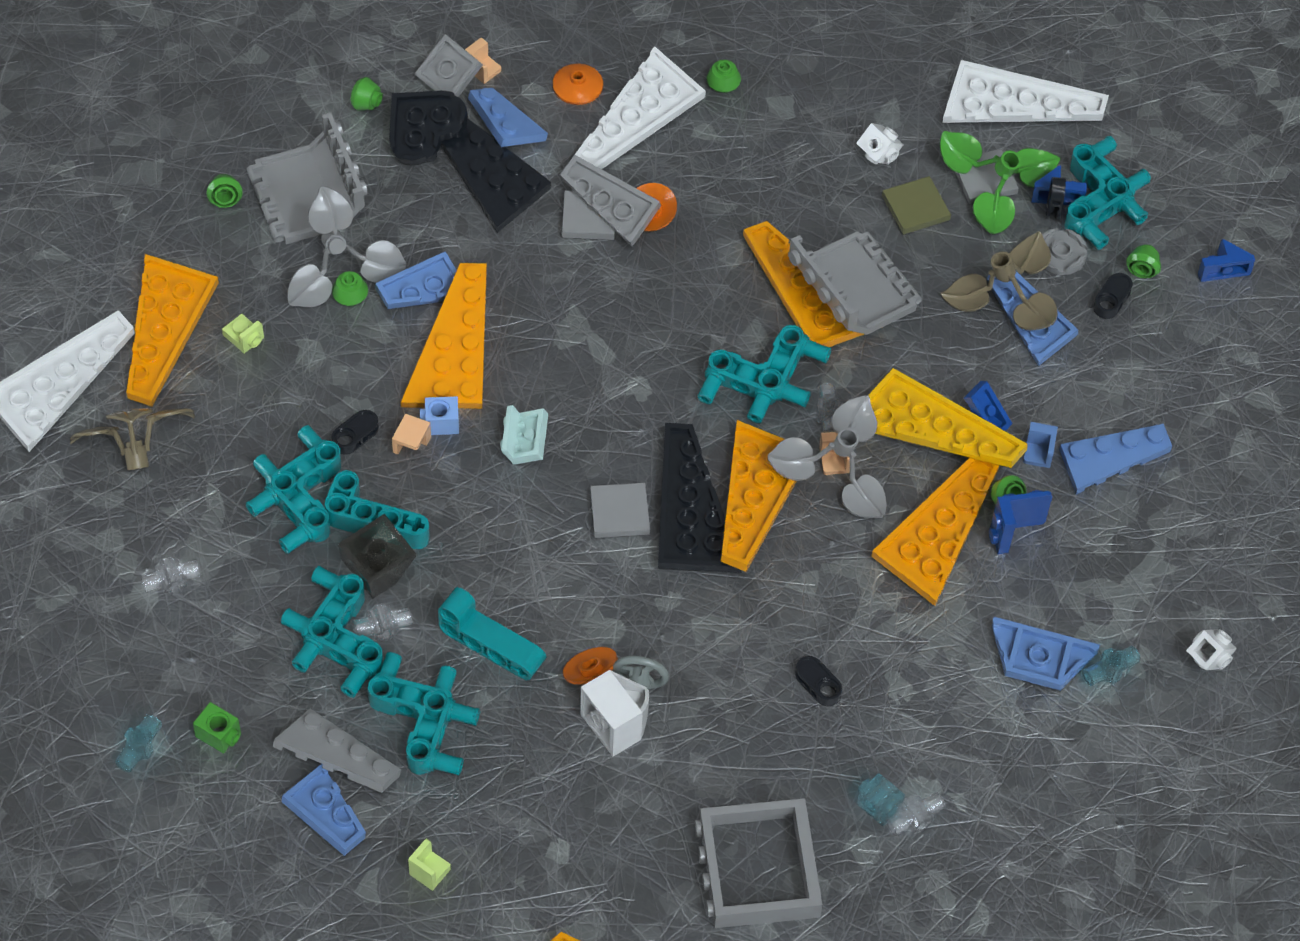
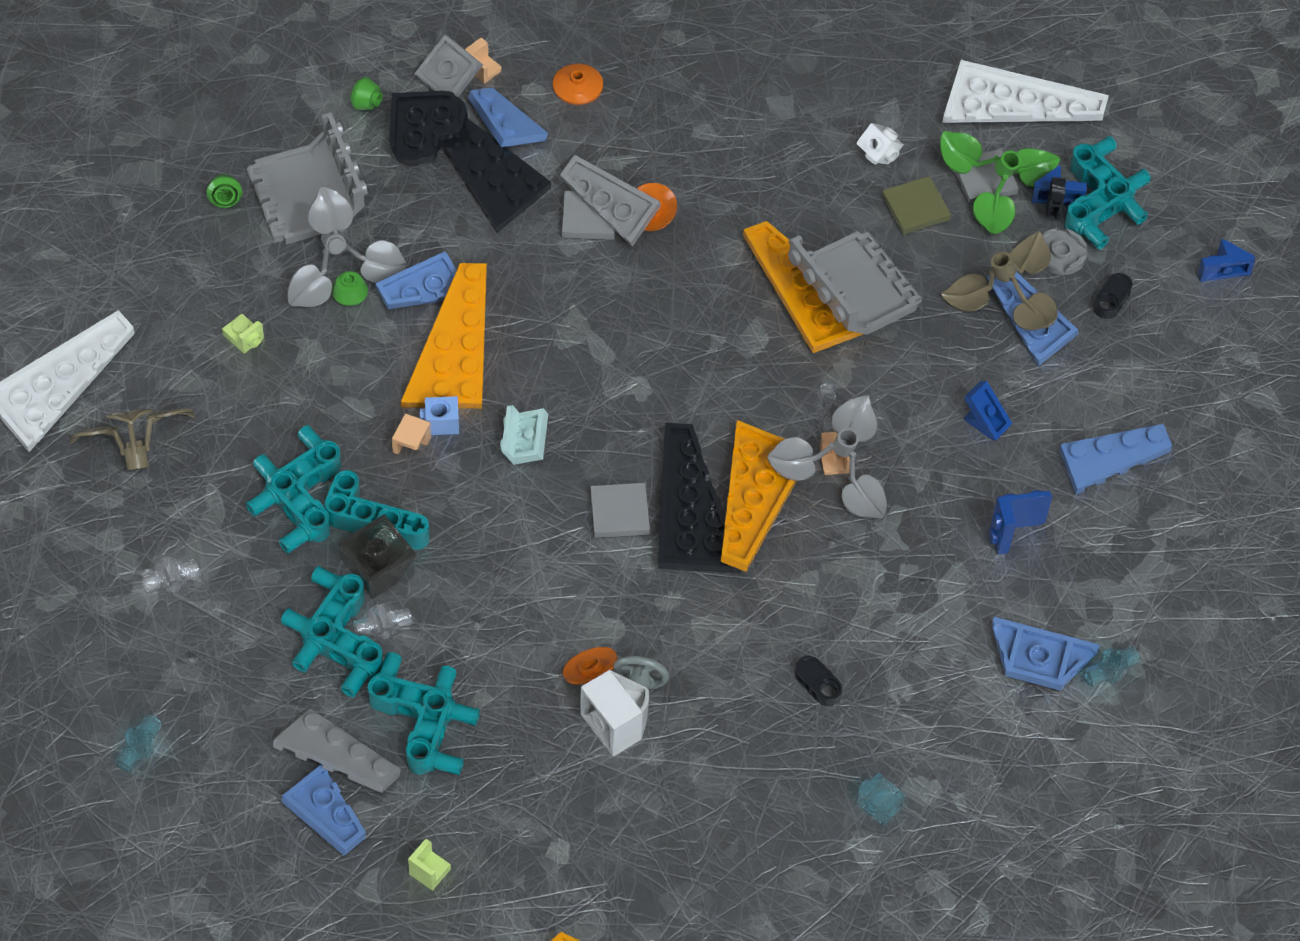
light orange wing [126,254,219,407] -> none
bright green brick [193,702,241,754] -> none
black piece [331,410,379,455] -> none
teal beam [438,587,547,680] -> none
white wing [575,46,706,169] -> none
light grey window [695,798,822,928] -> none
teal pin [697,325,832,424] -> none
bright green cone [707,60,741,93] -> none
yellow wing [868,368,1027,468] -> none
light orange wing [871,458,999,606] -> none
clear axle [886,791,946,836] -> none
bright green cone [991,475,1027,504] -> none
medium blue panel [1023,422,1058,468] -> none
bright green cone [1126,245,1161,279] -> none
white brick [1186,629,1237,670] -> none

